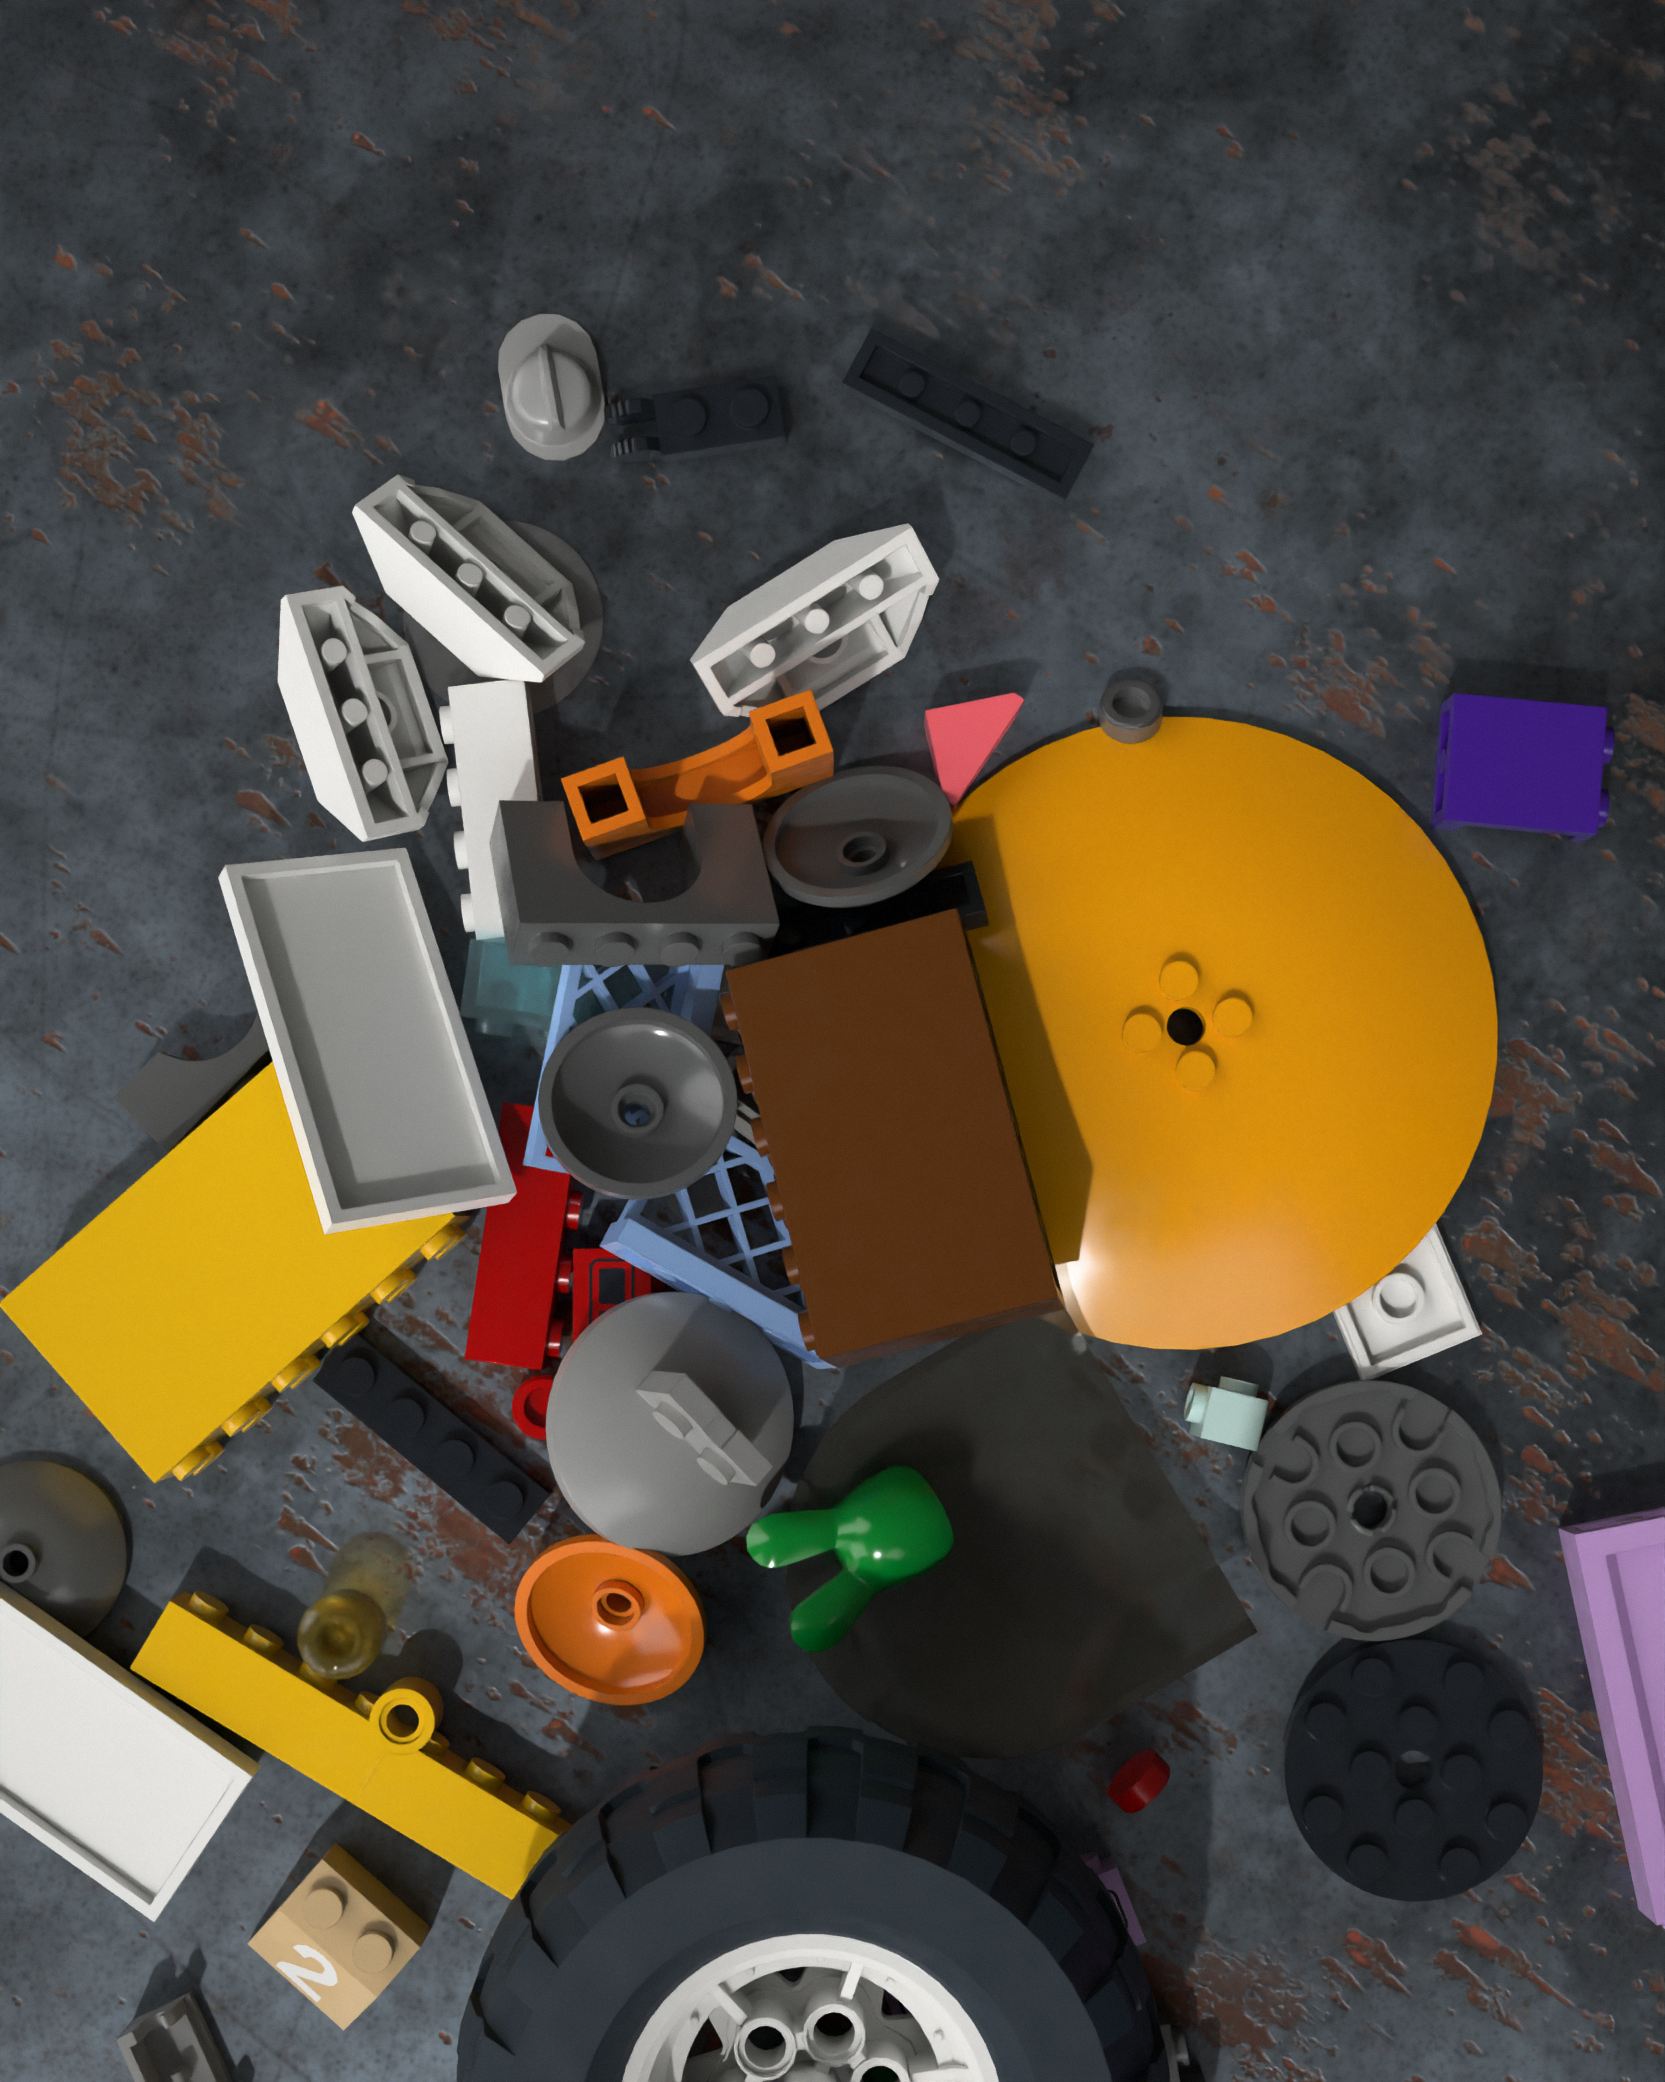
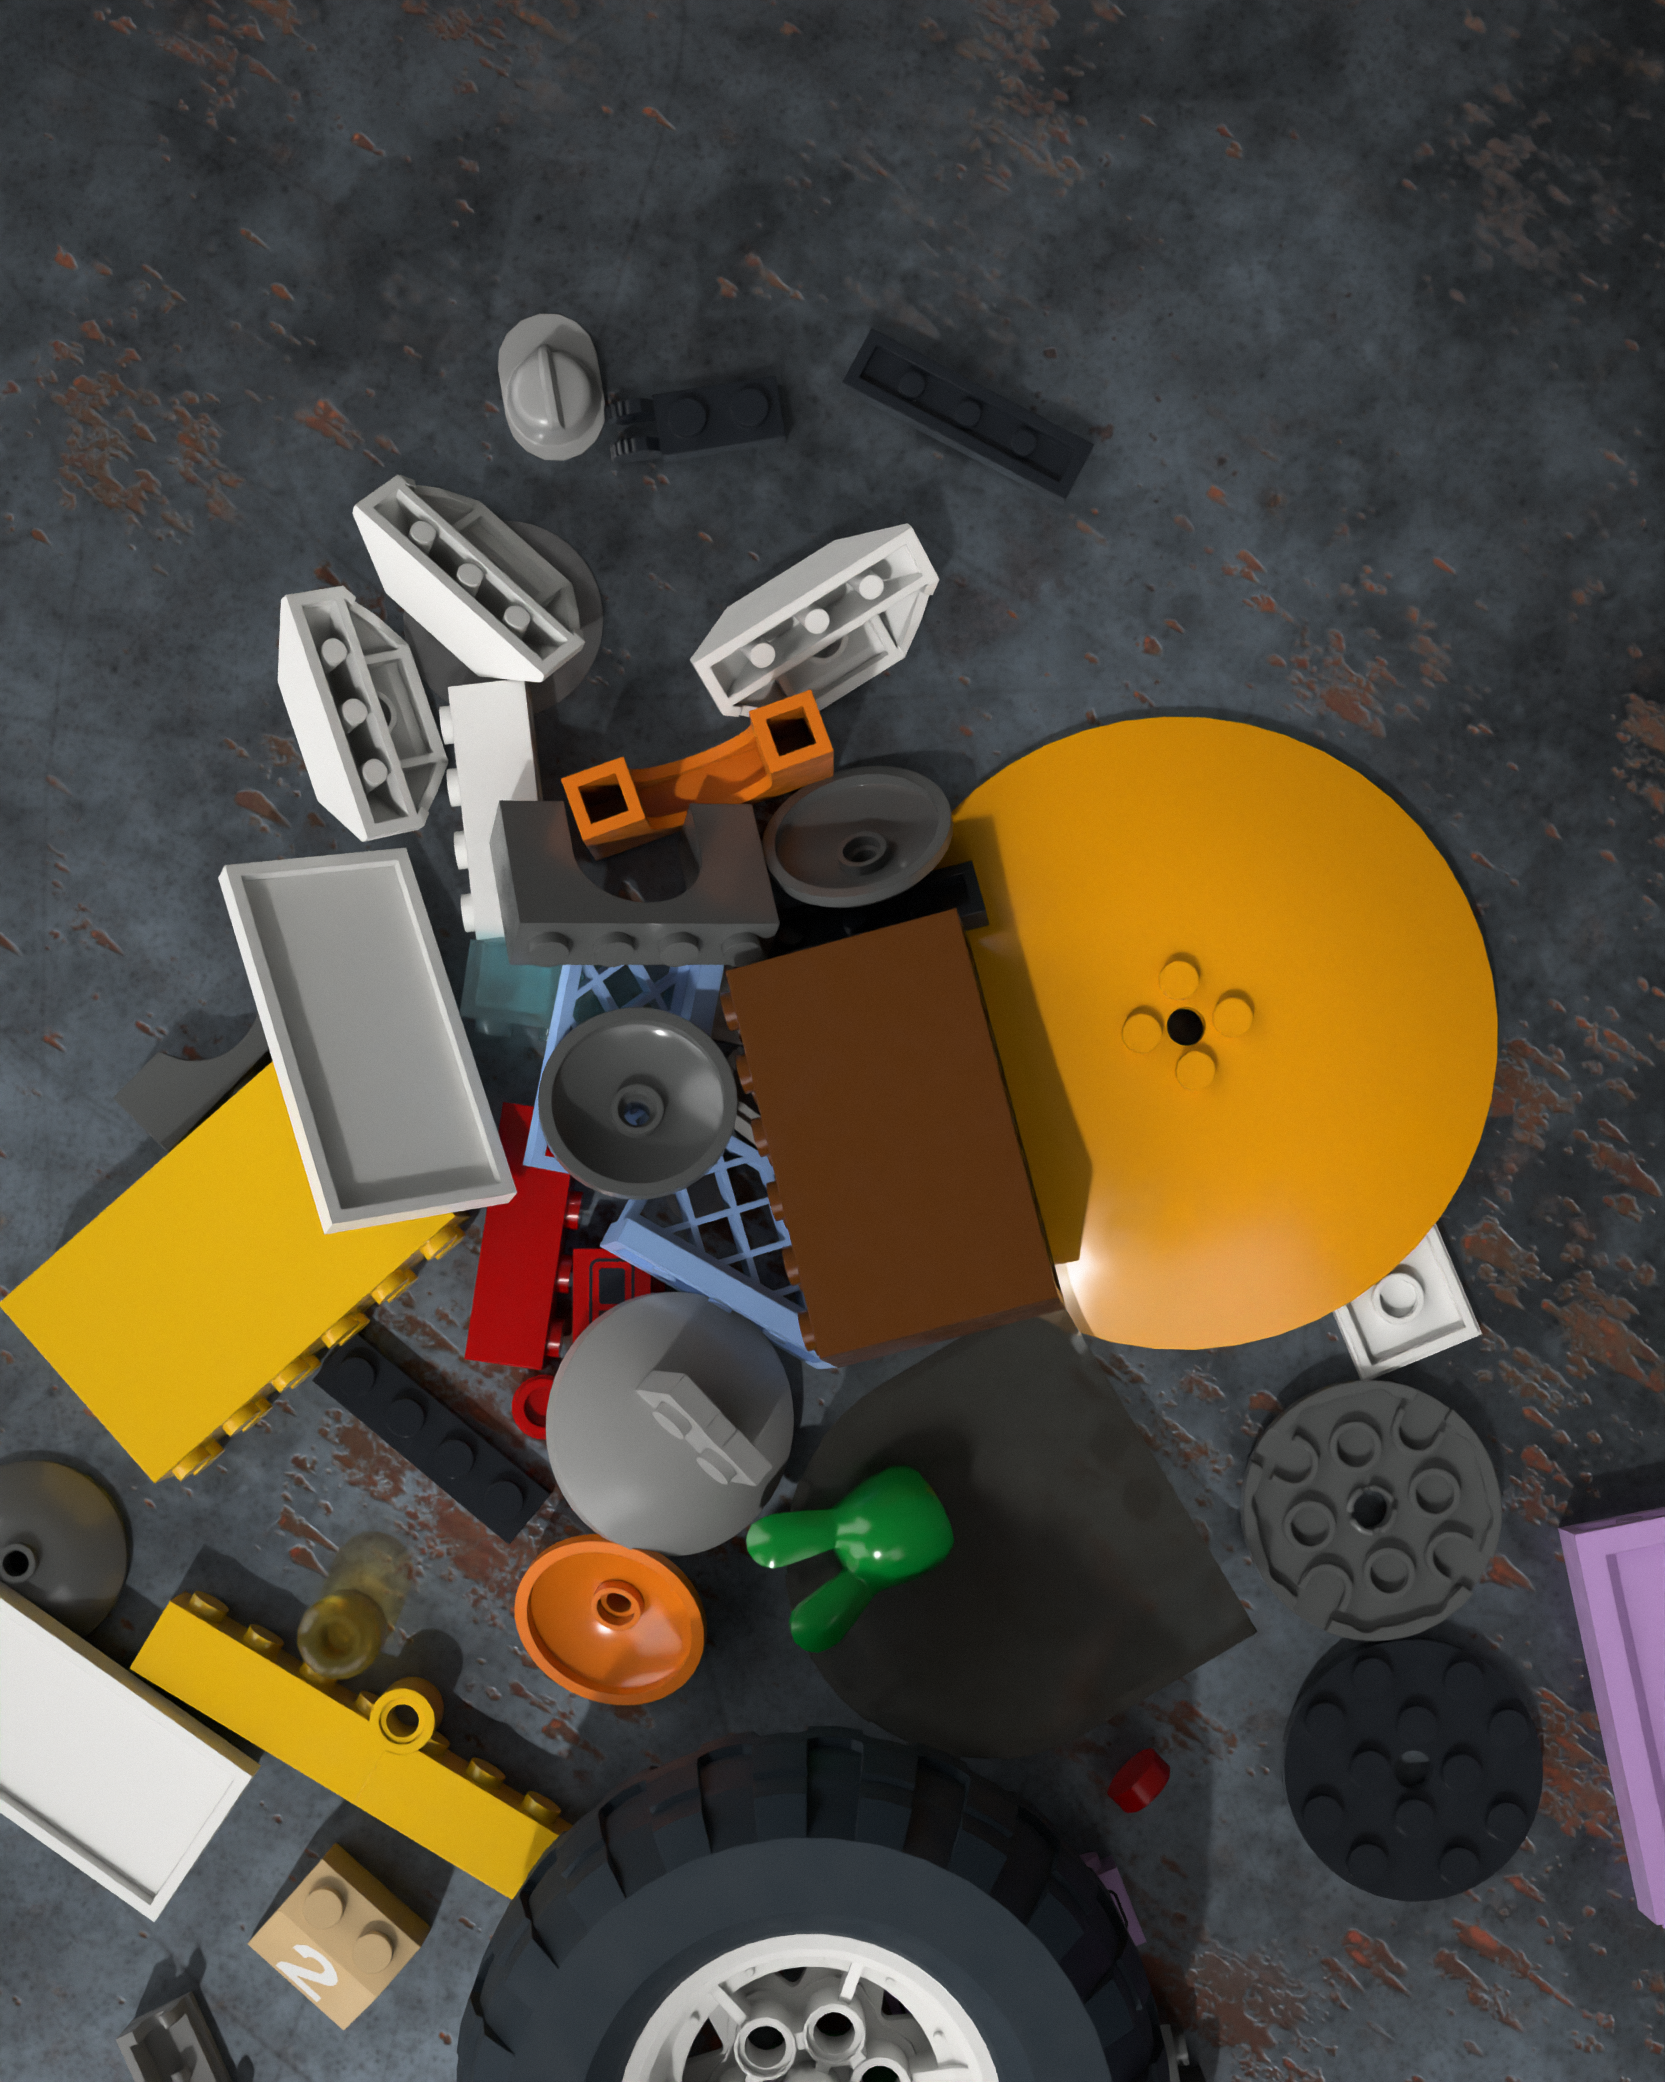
coral slope [923,693,1025,812] -> none
flat silver tile [1099,680,1163,743] -> none
light aqua plate [1184,1376,1269,1451] -> none
dark purple panel [1431,693,1614,842] -> none

